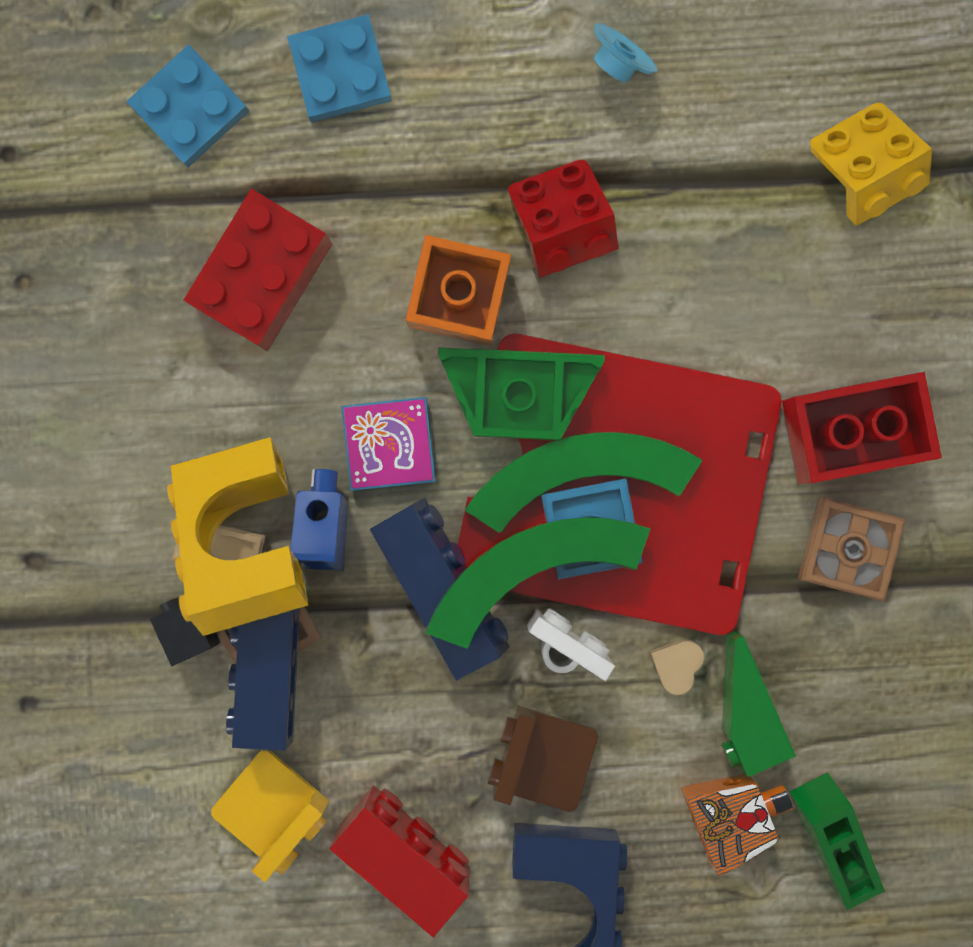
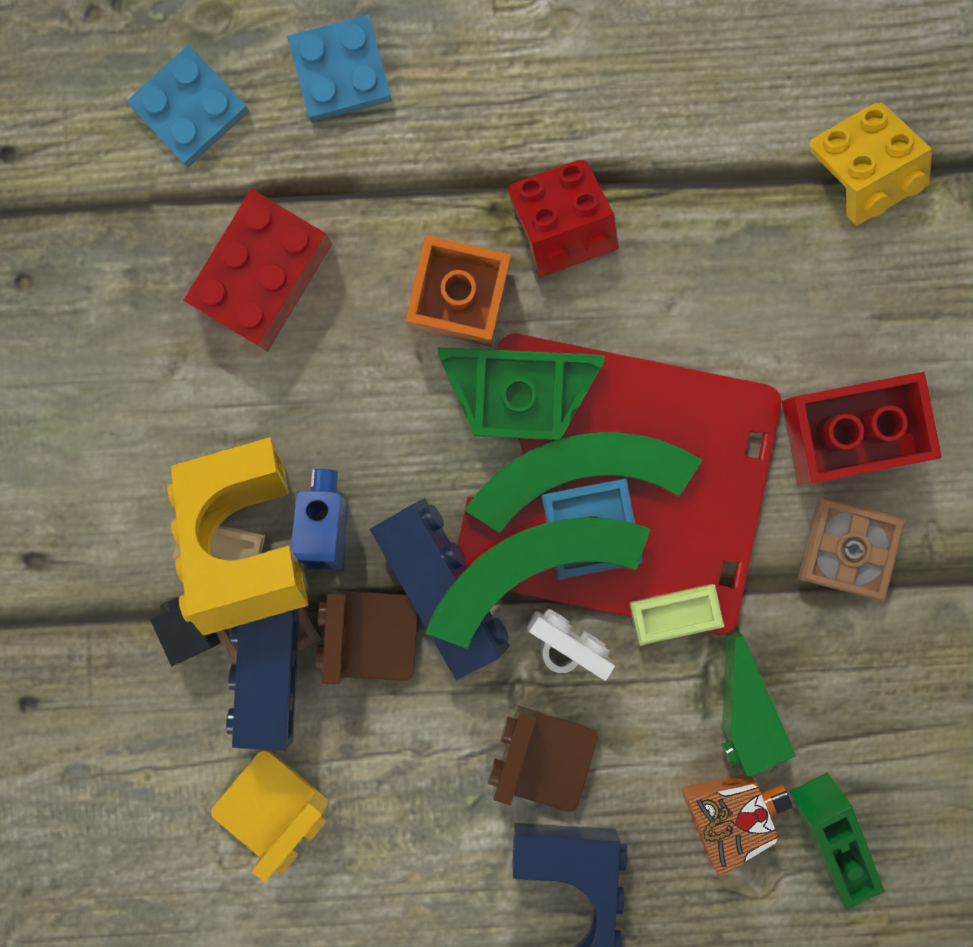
red brick [329,785,470,938] -> none
tile [341,397,436,491] -> none
medium azure piece [594,23,657,83] -> none
tan tile [649,639,704,695] -> none
none -> reddish brown bracket [315,590,418,684]
none -> yellowish green tile [629,584,724,646]

